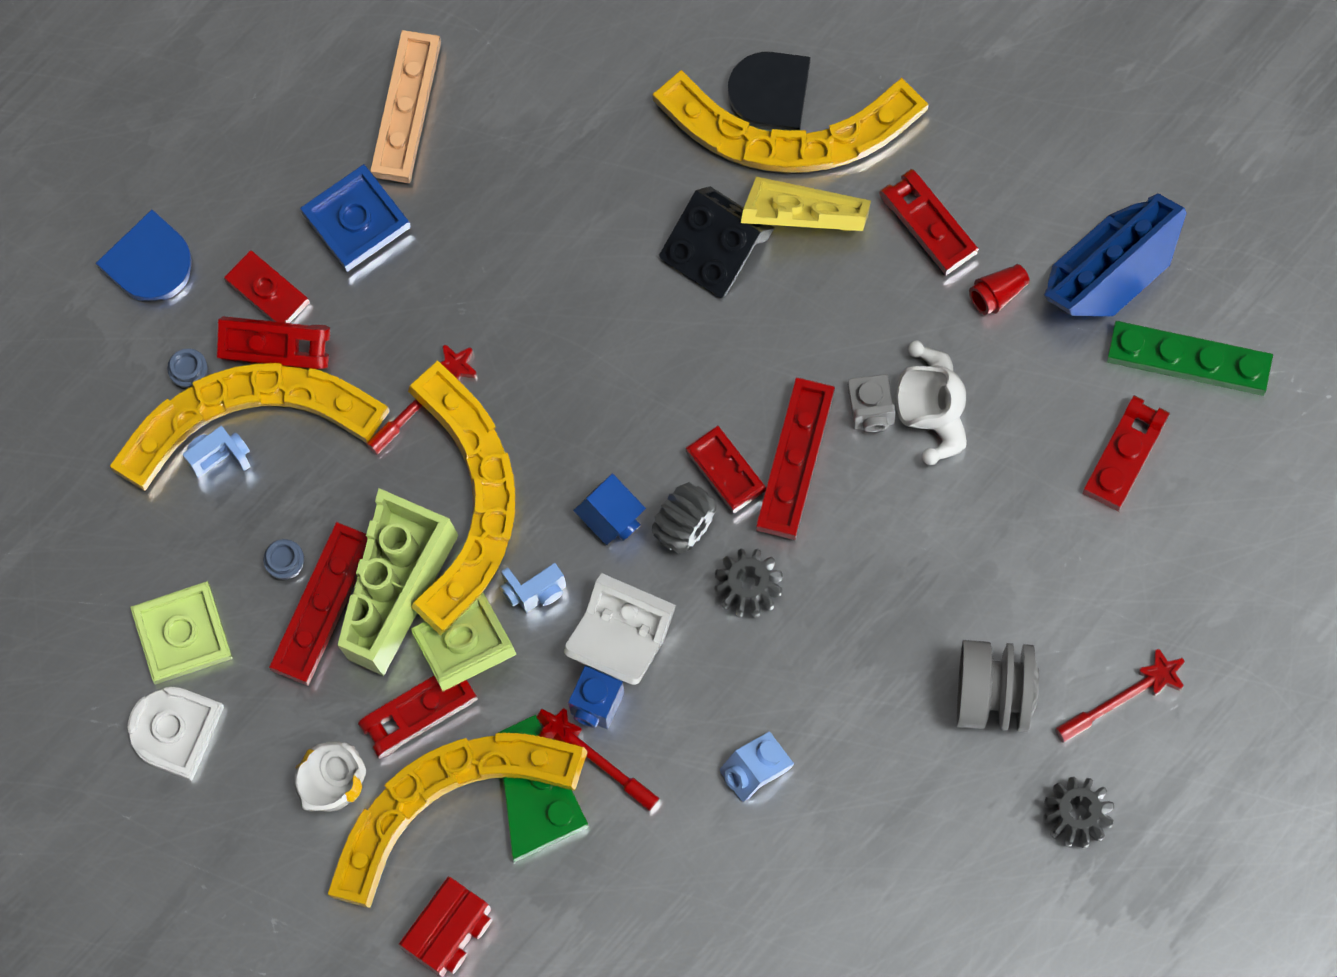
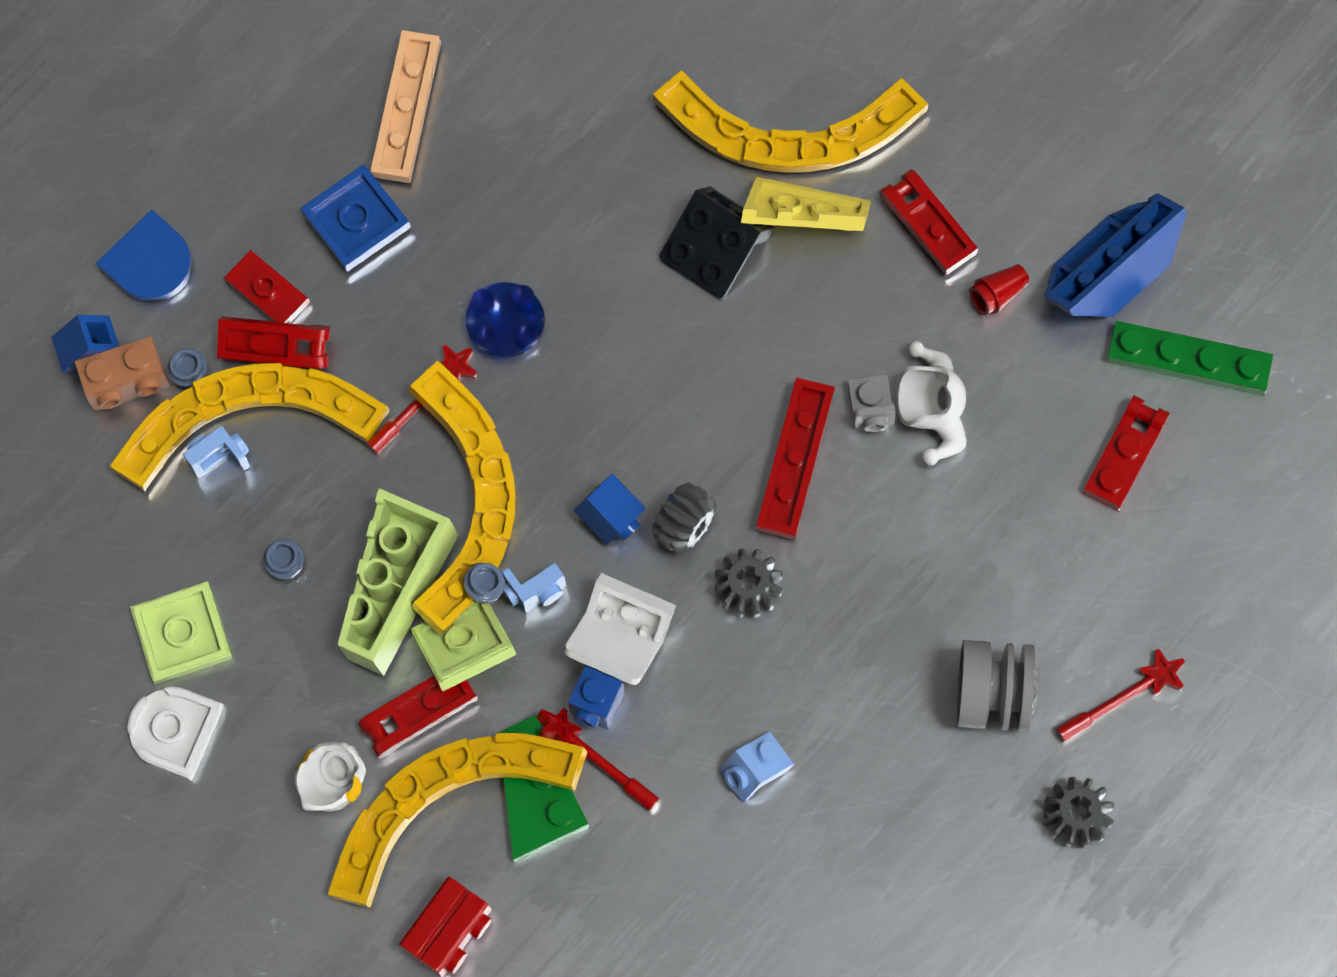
red plate [269,522,368,686] -> none
red plate [686,426,766,514] -> none
black tile [728,52,811,131] -> none
none -> blue brick [51,315,119,373]
none -> nougat brick [75,336,170,412]
none -> sand blue plate [463,563,505,604]
none -> clear blue dish [466,282,545,358]

